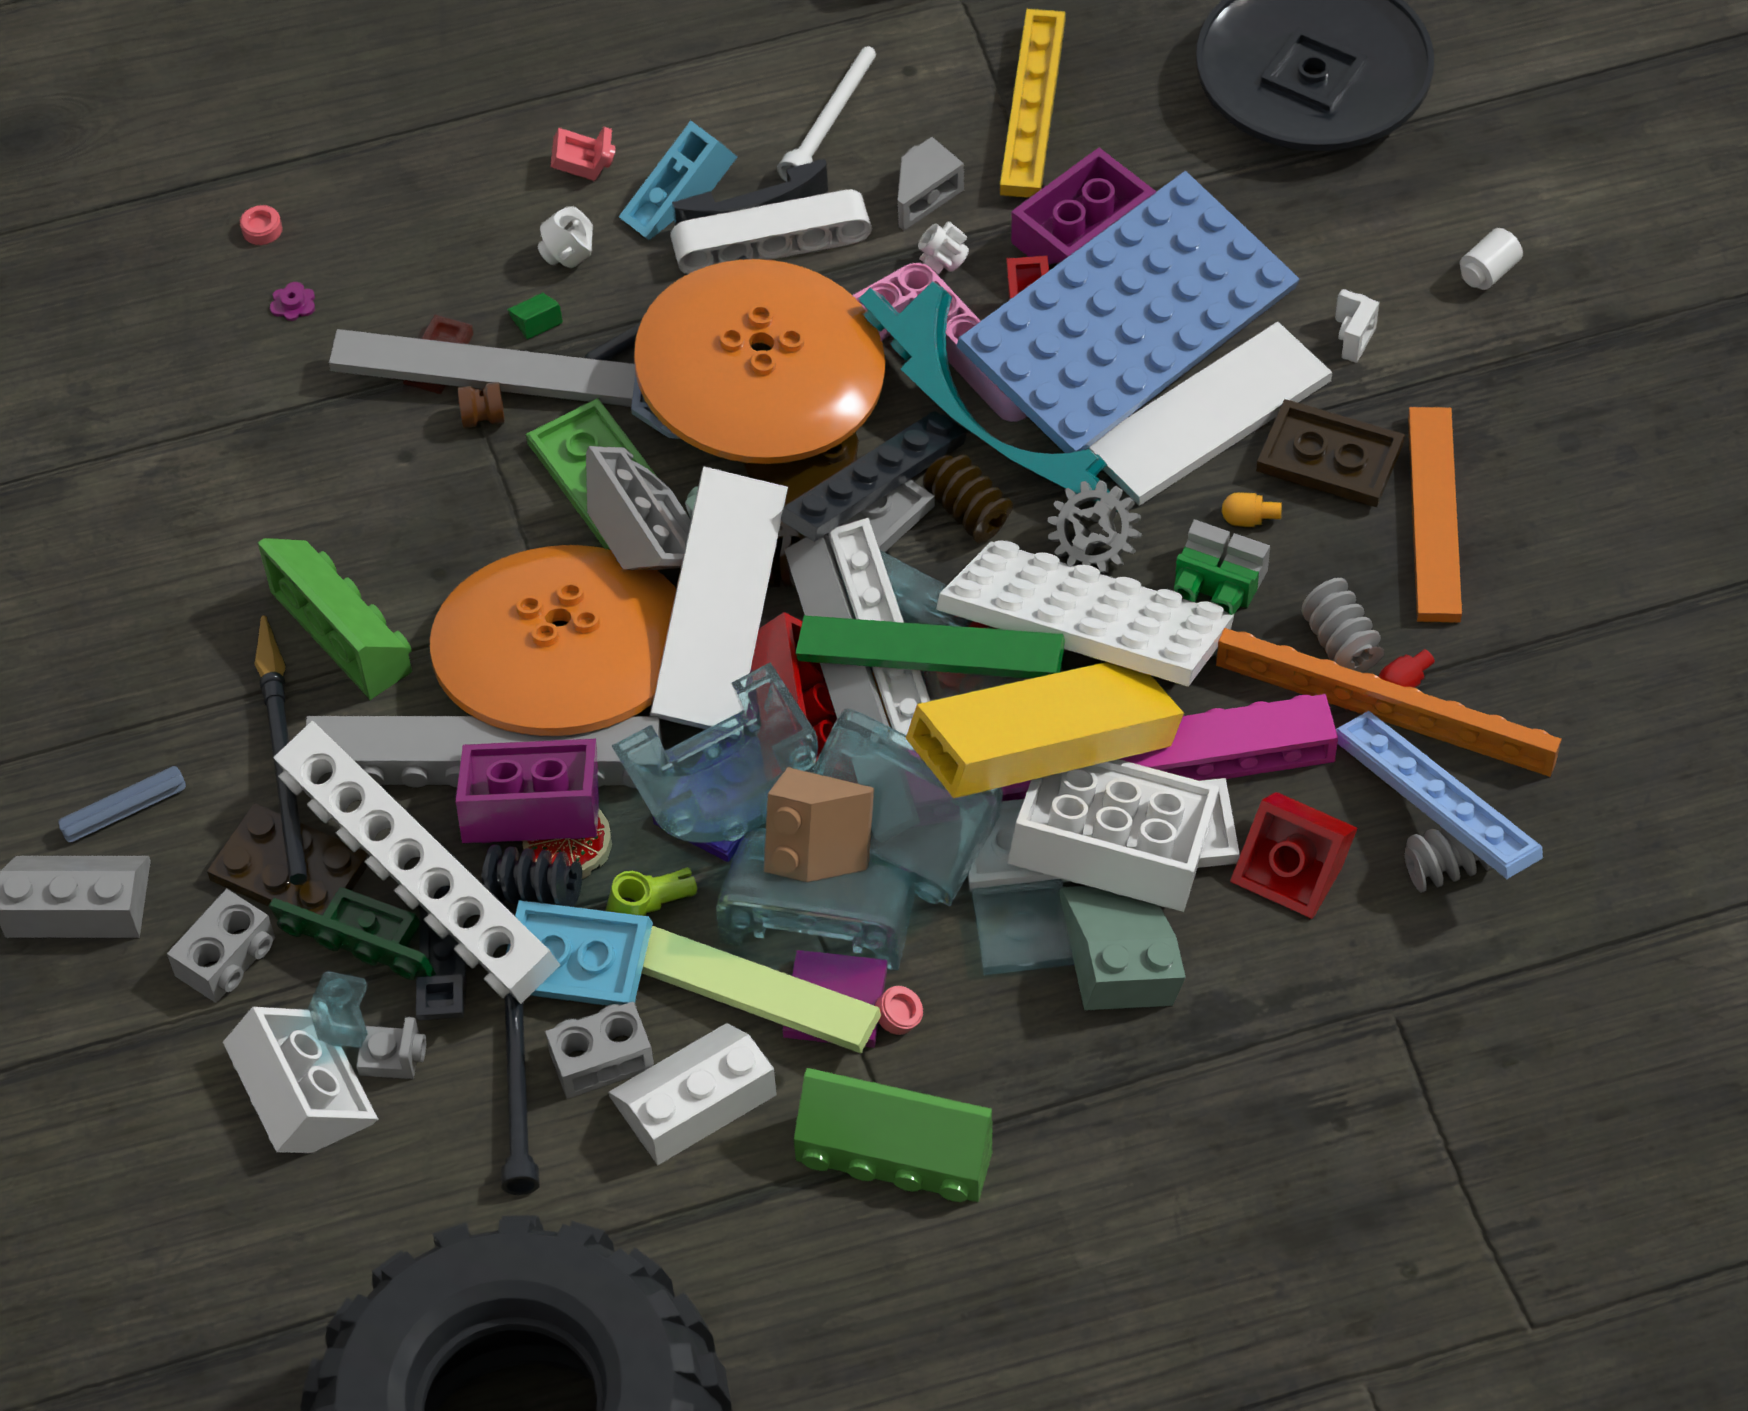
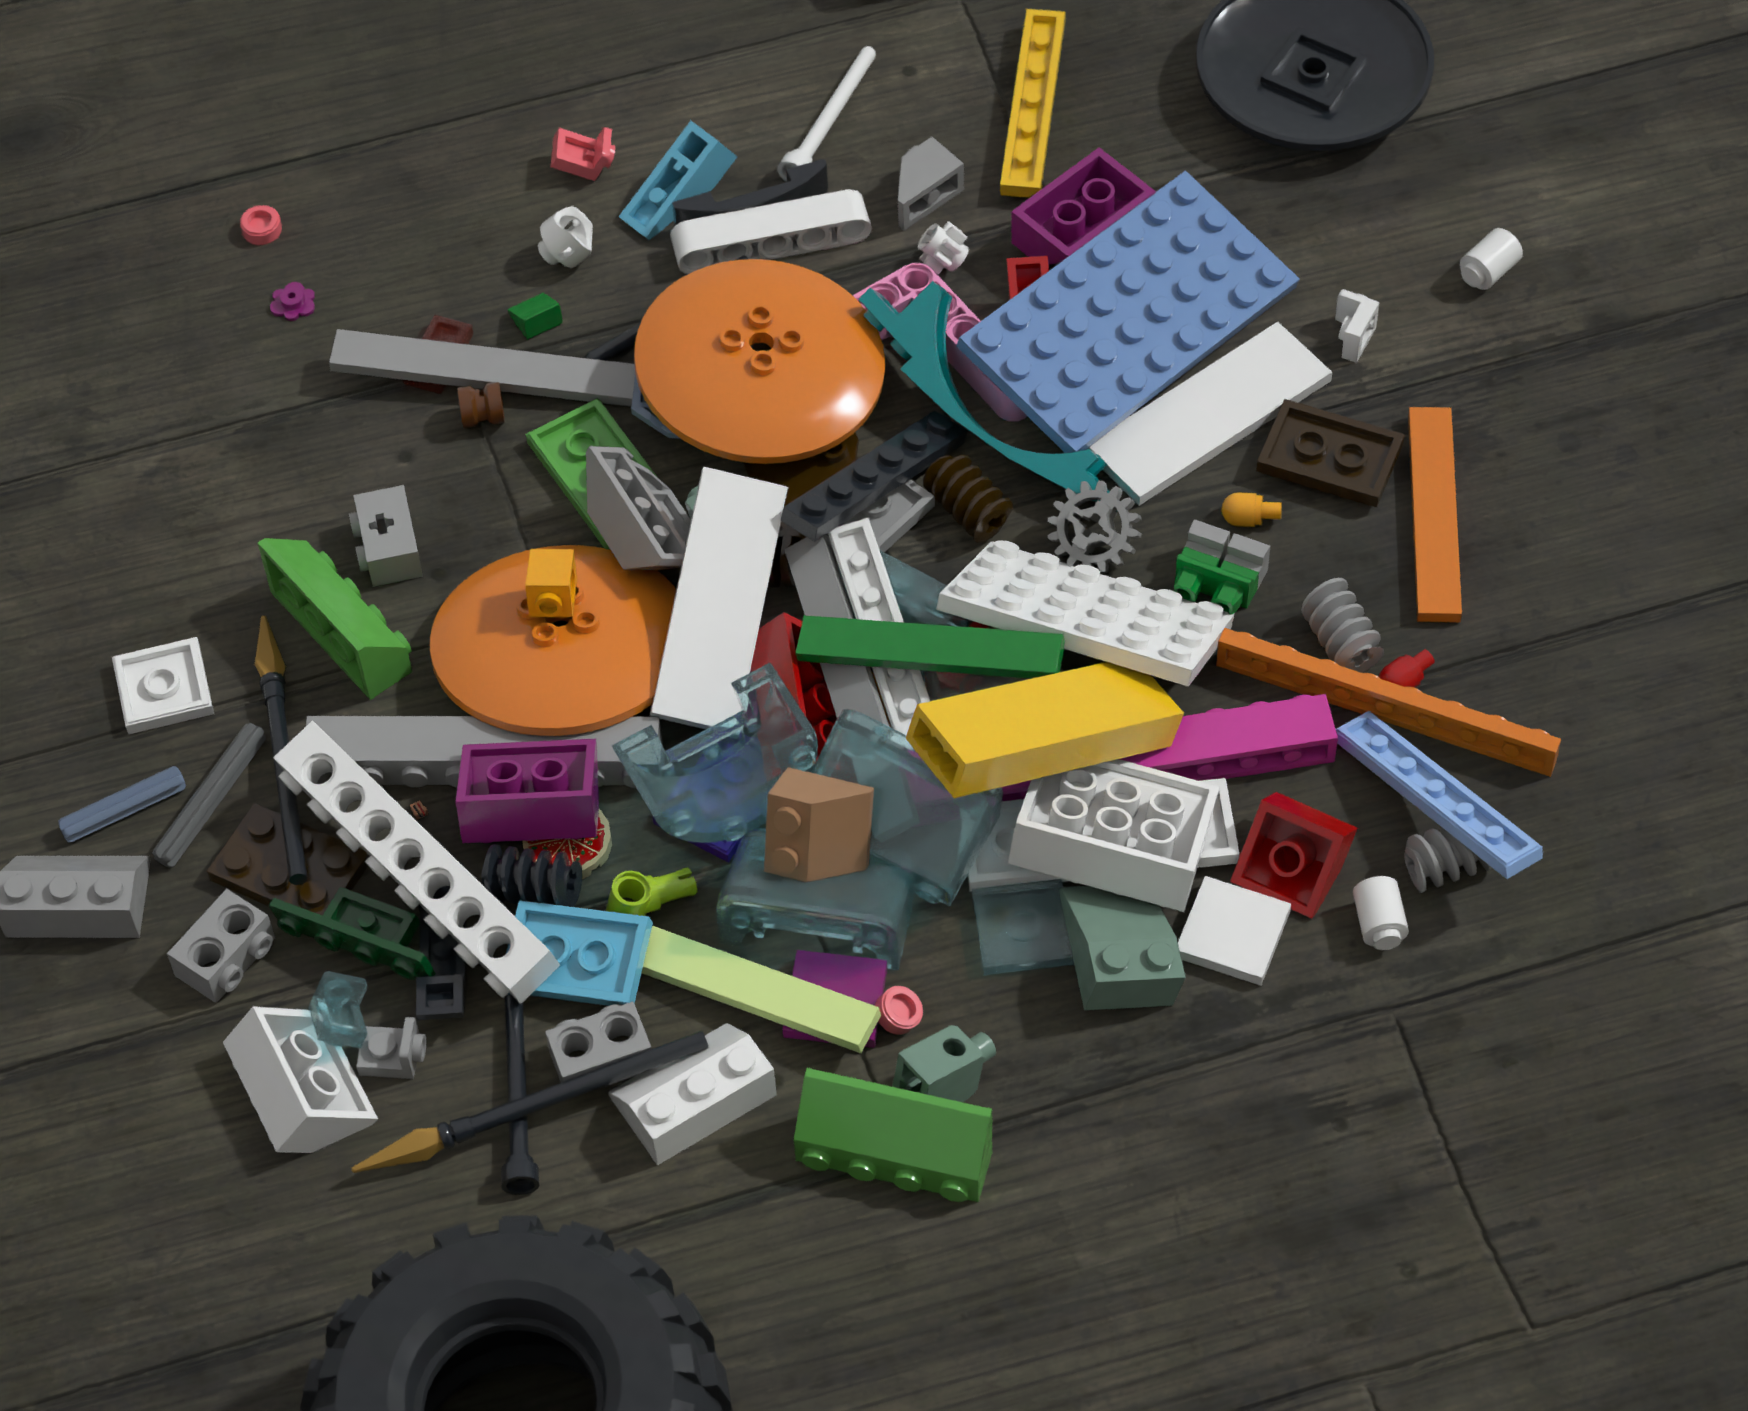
none -> white tile [112,637,214,735]
none -> dark grey axle [152,723,266,868]
none -> light grey brick [349,485,423,587]
none -> black piece [351,1030,709,1173]
none -> nougat piece [410,800,428,820]
none -> light orange brick [525,549,577,617]
none -> sand green torso [892,1025,996,1102]
none -> white tile [1178,876,1291,986]
none -> white brick [1353,876,1409,950]

